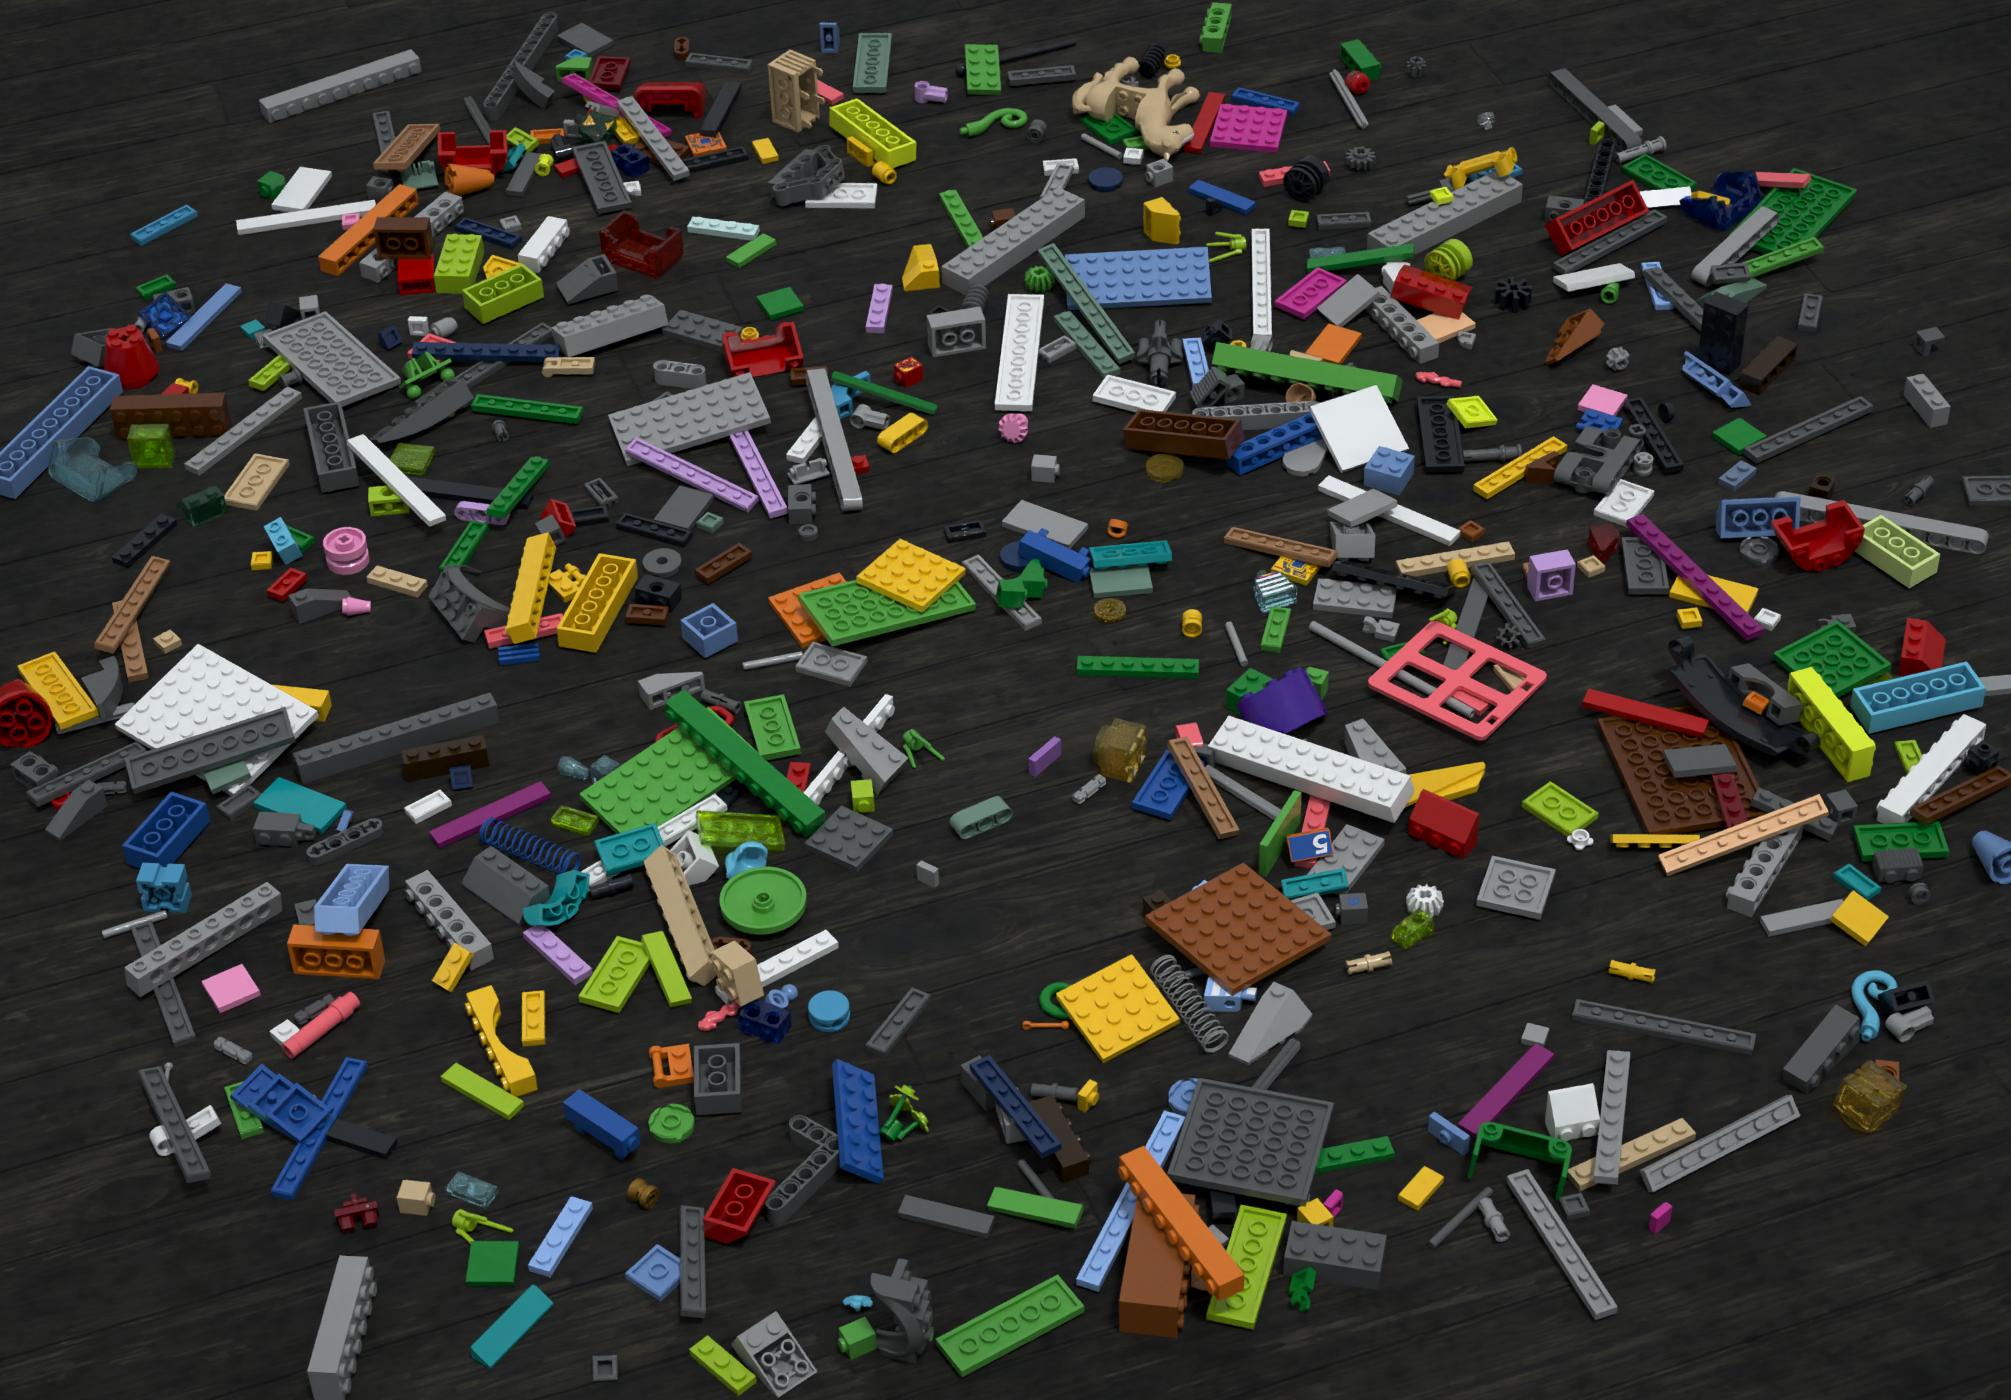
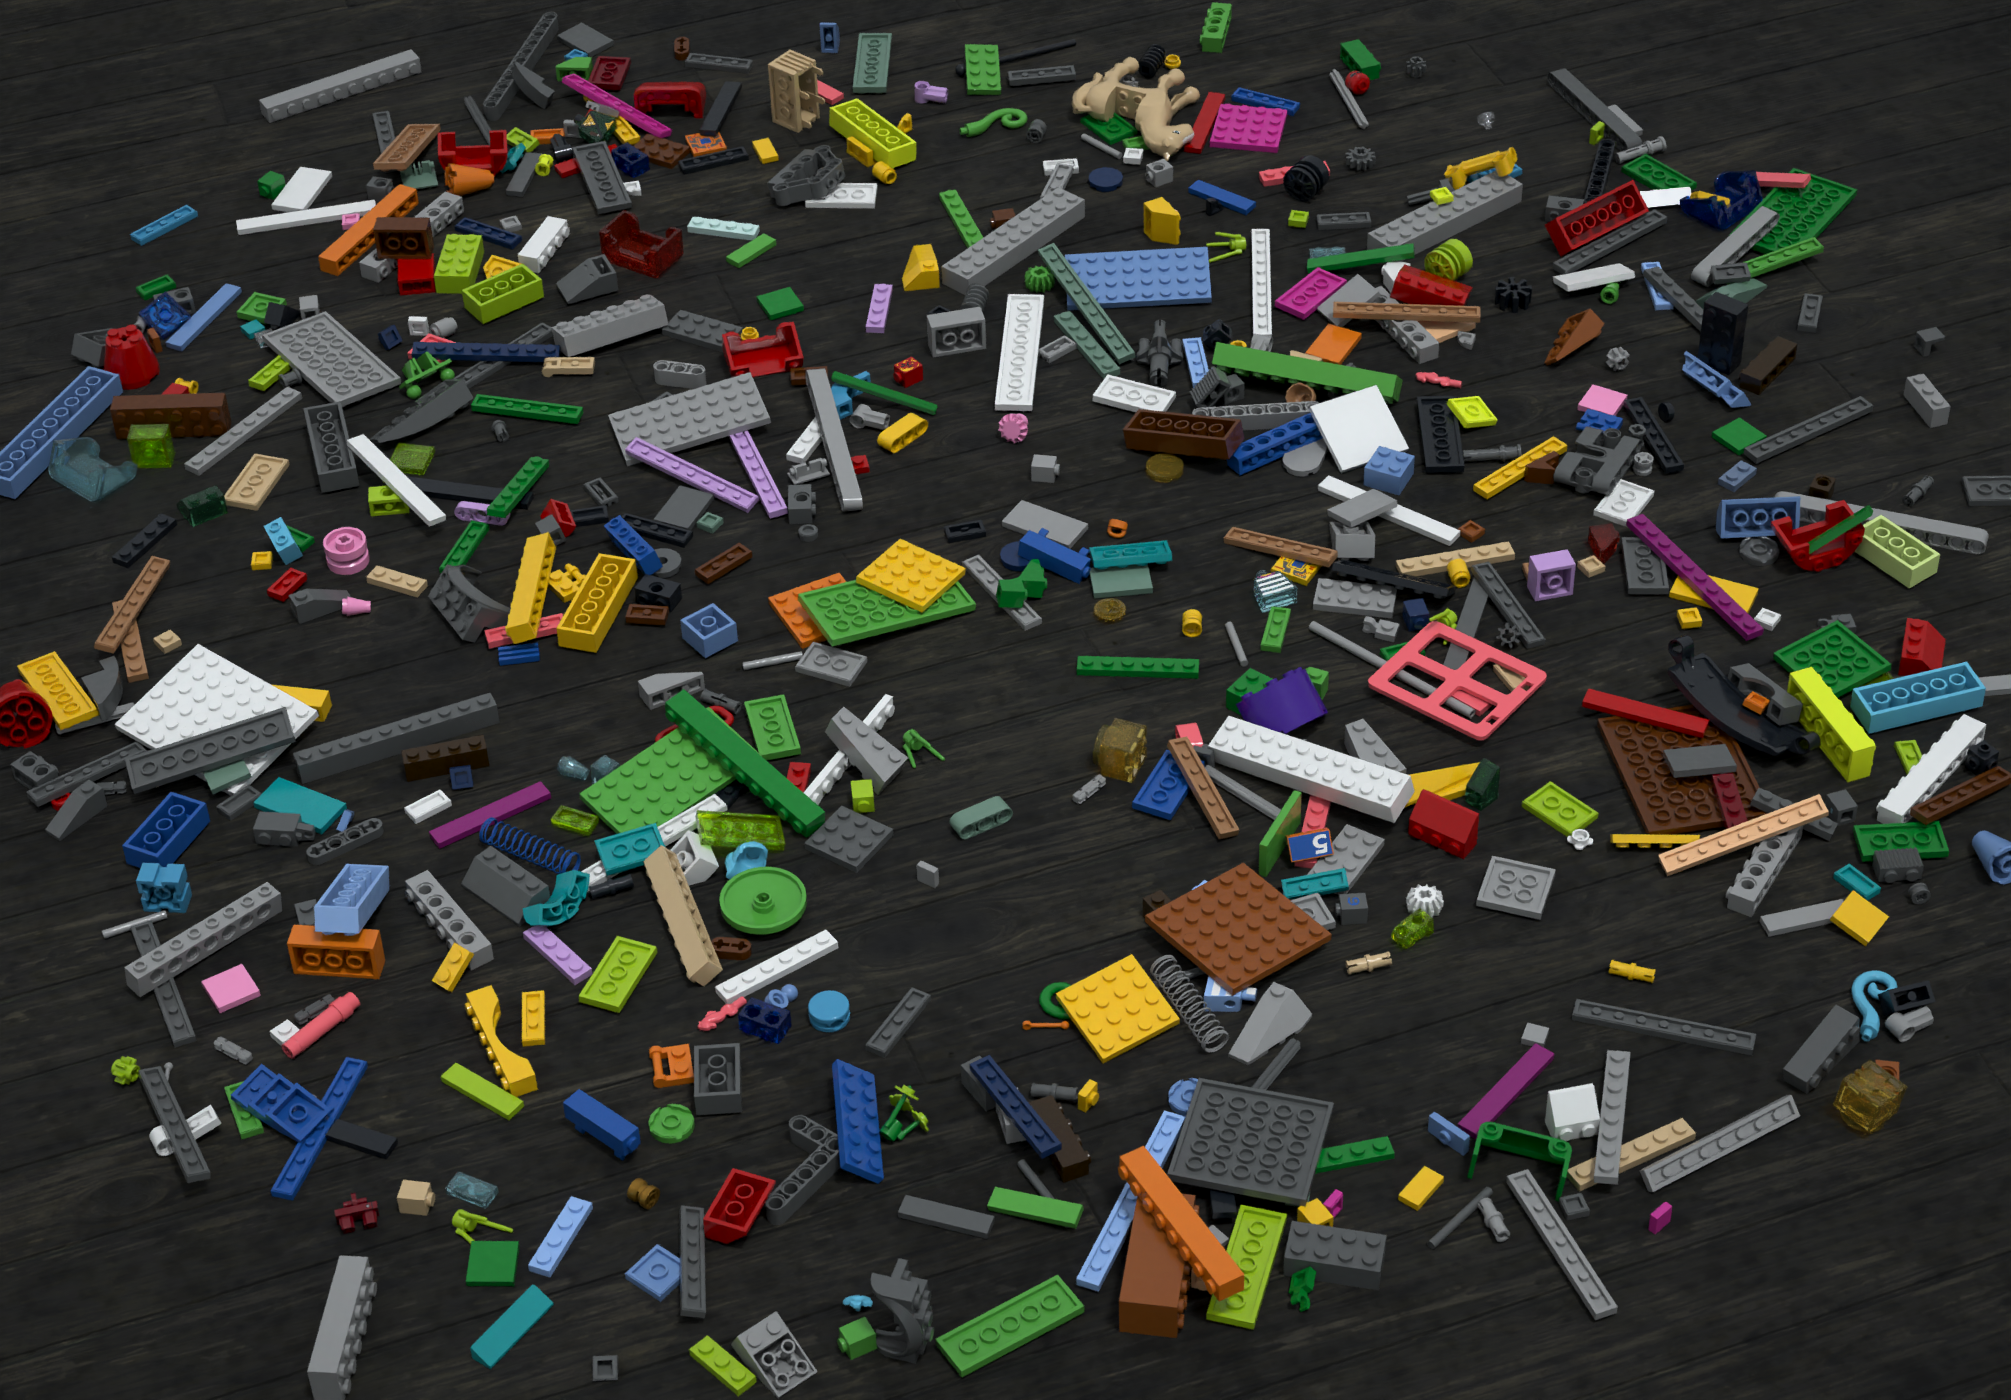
light grey plate [617,96,690,181] -> none
lime tile [641,931,692,1007] -> none
tan brick [712,941,764,1006] -> none
medium lavender tile [1028,736,1062,777] -> none
none -> lime gear [111,1056,140,1085]
none -> bright green plate [237,292,287,325]
none -> blue brick [604,515,663,575]
none -> yellow tile [897,113,912,134]
none -> medium nougat tile [1333,302,1480,323]
none -> dark blue brick [1402,598,1429,632]
none -> clear green slope [1465,758,1500,811]
none -> green tile [1808,505,1873,554]

